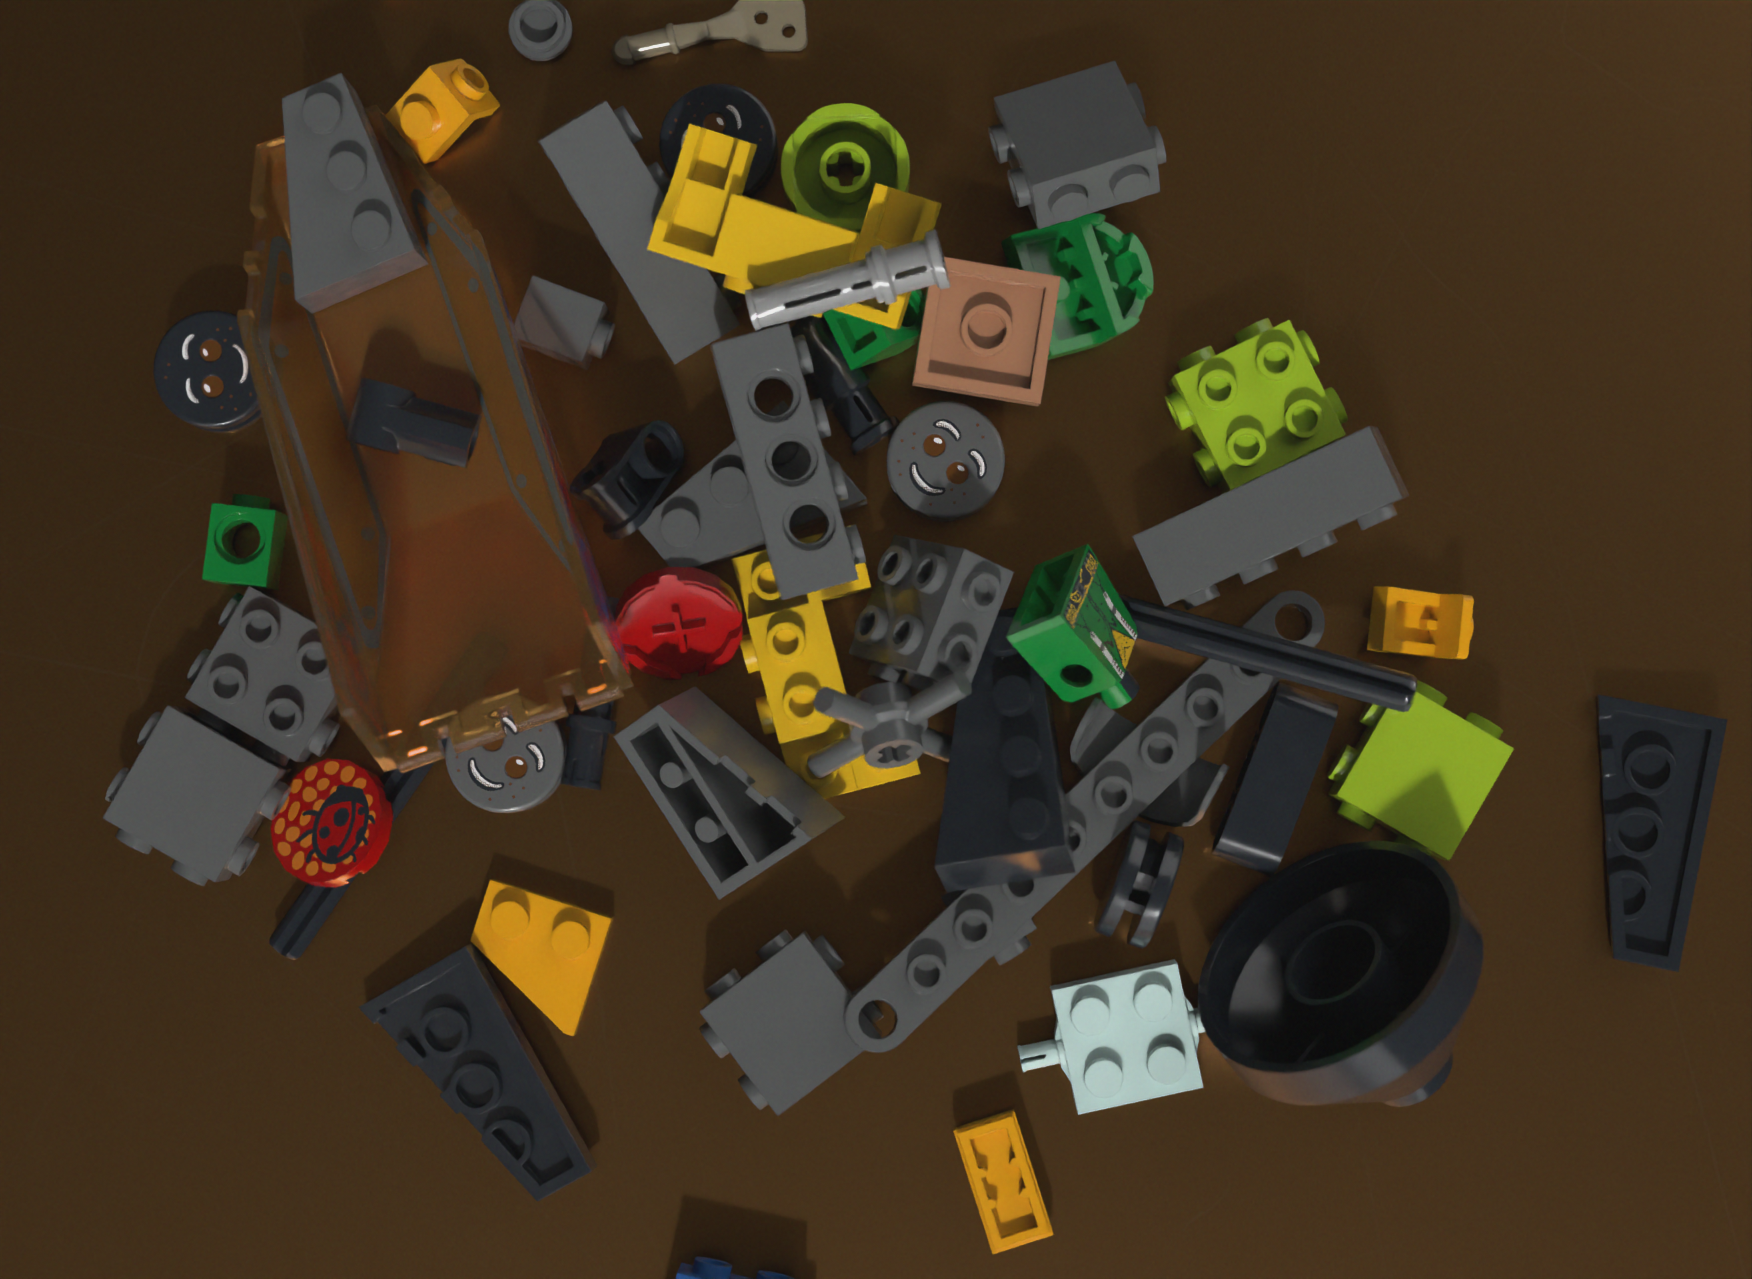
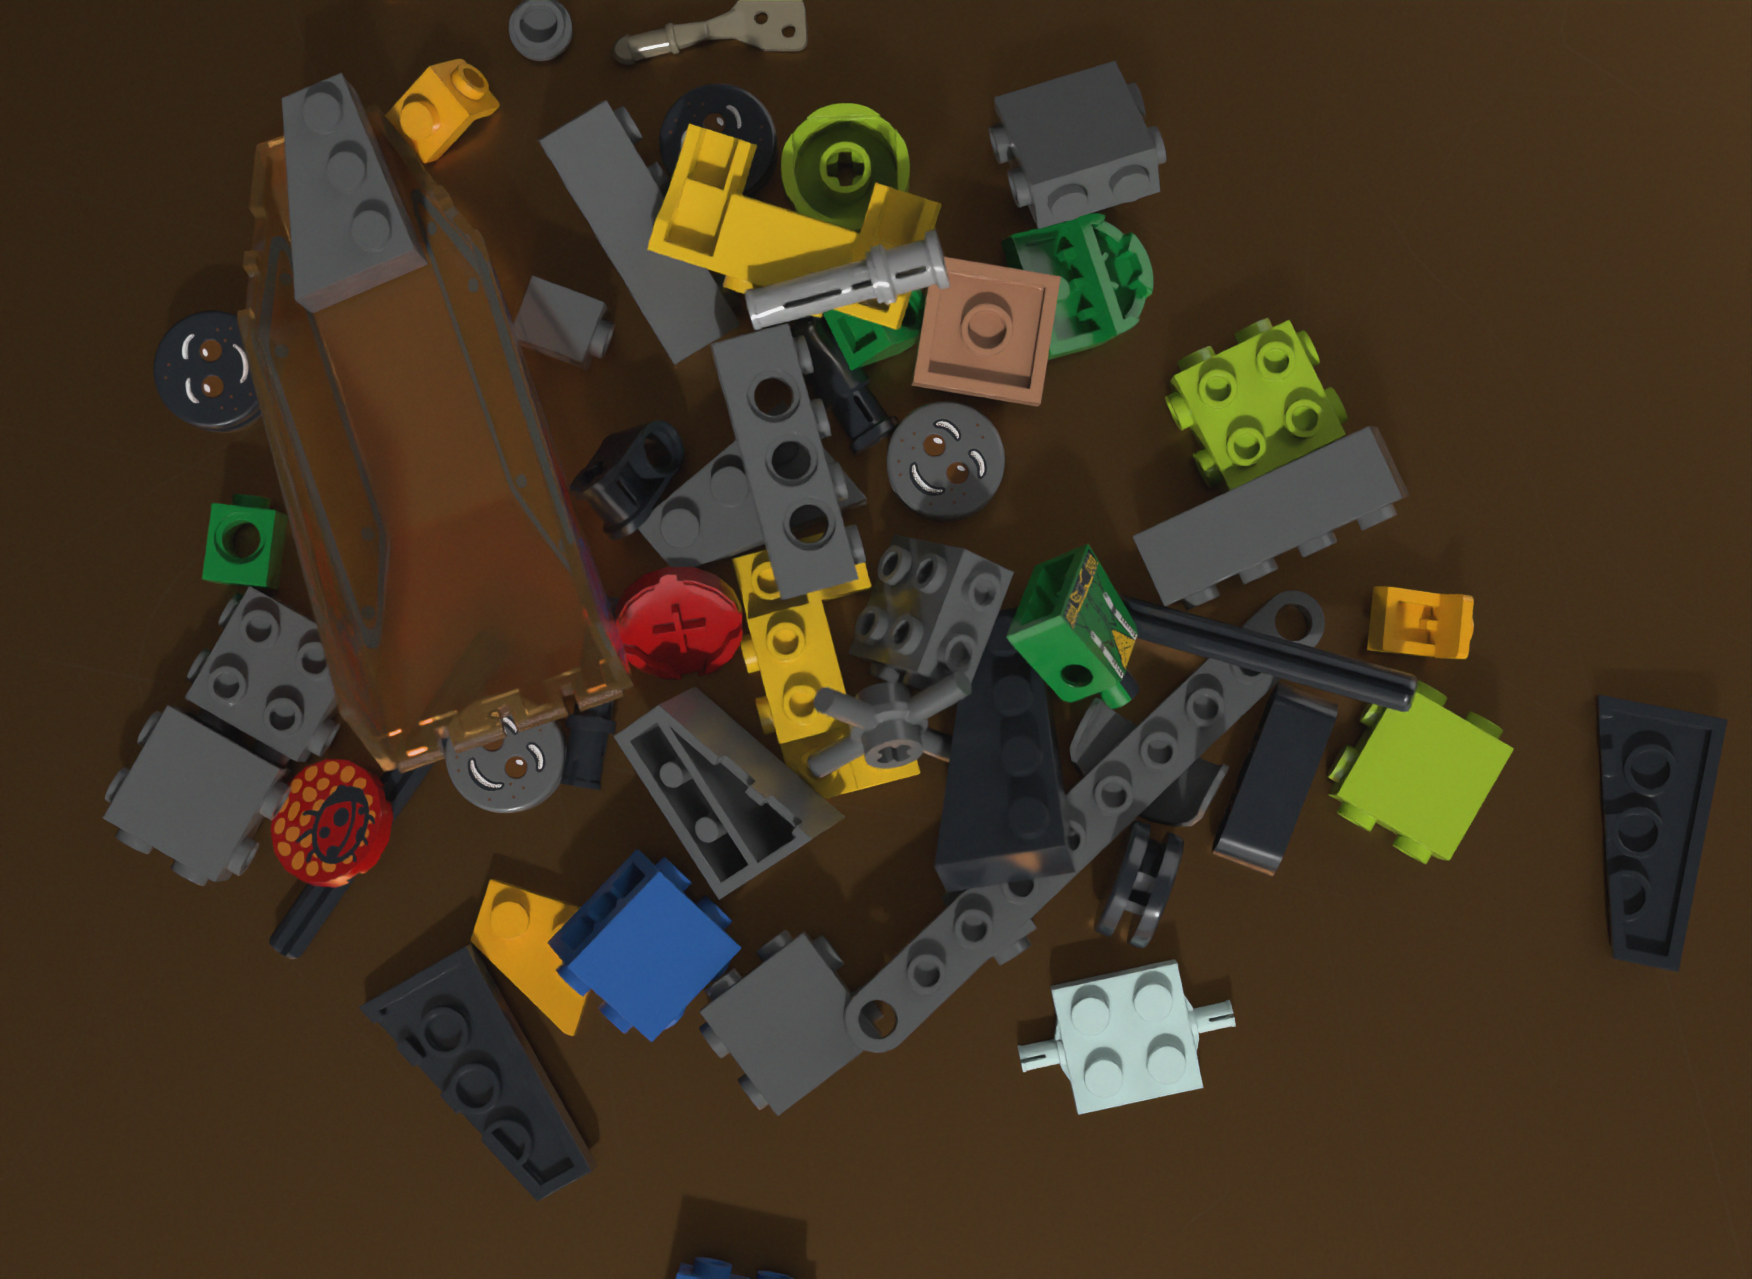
black piece [345,378,482,468] -> none
light orange plate [953,1109,1054,1254] -> none
black cone [1198,841,1484,1107] -> none
none -> blue brick [547,848,741,1042]

